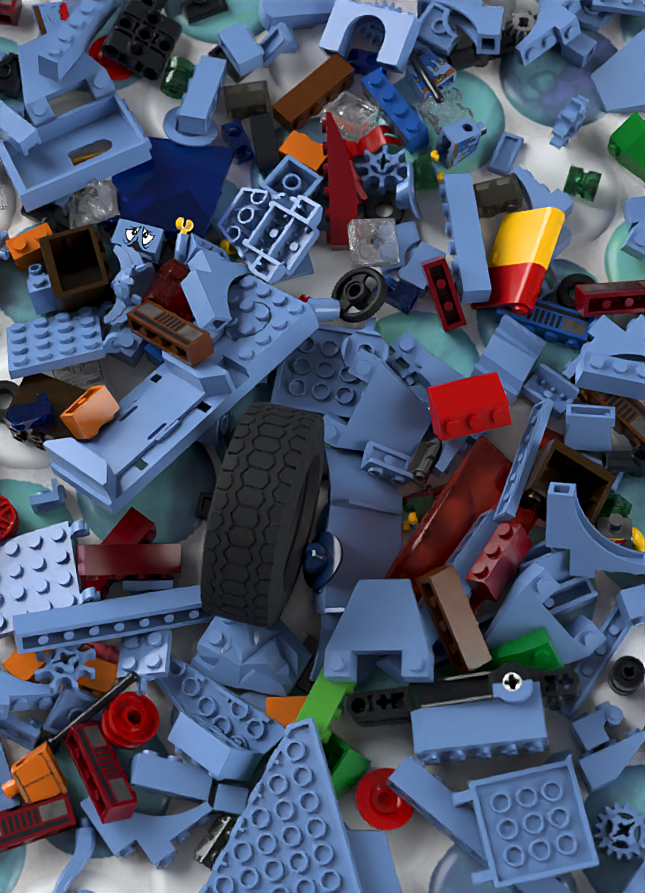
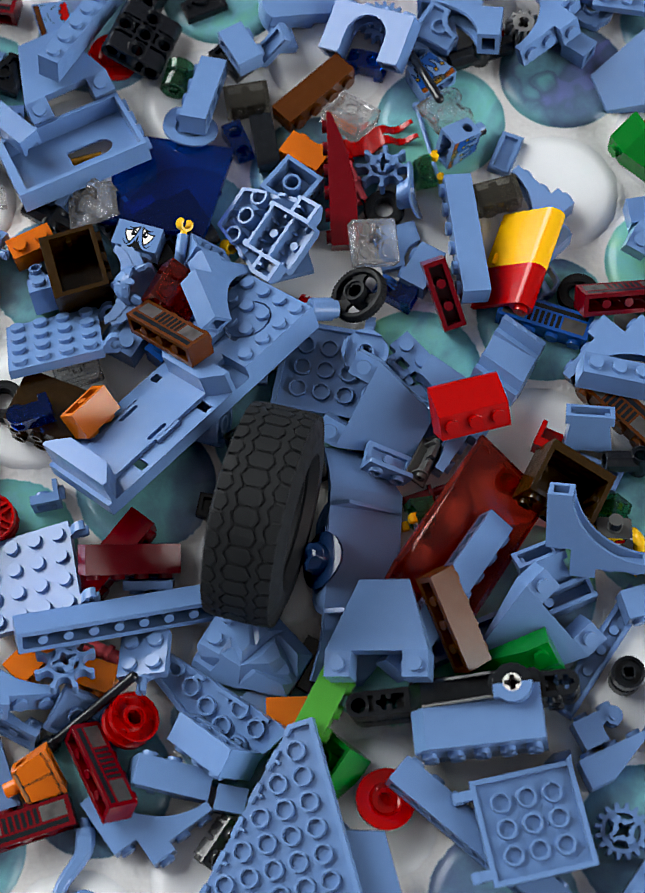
blue brick [360,68,429,154] -> none
dark red brick [464,521,533,602] -> none
medium blue tile [493,398,554,524] -> none
medium blue bracket [520,363,580,420] -> none
medium blue gear [549,95,589,150] -> none
clear green wheel [563,165,602,202] -> none

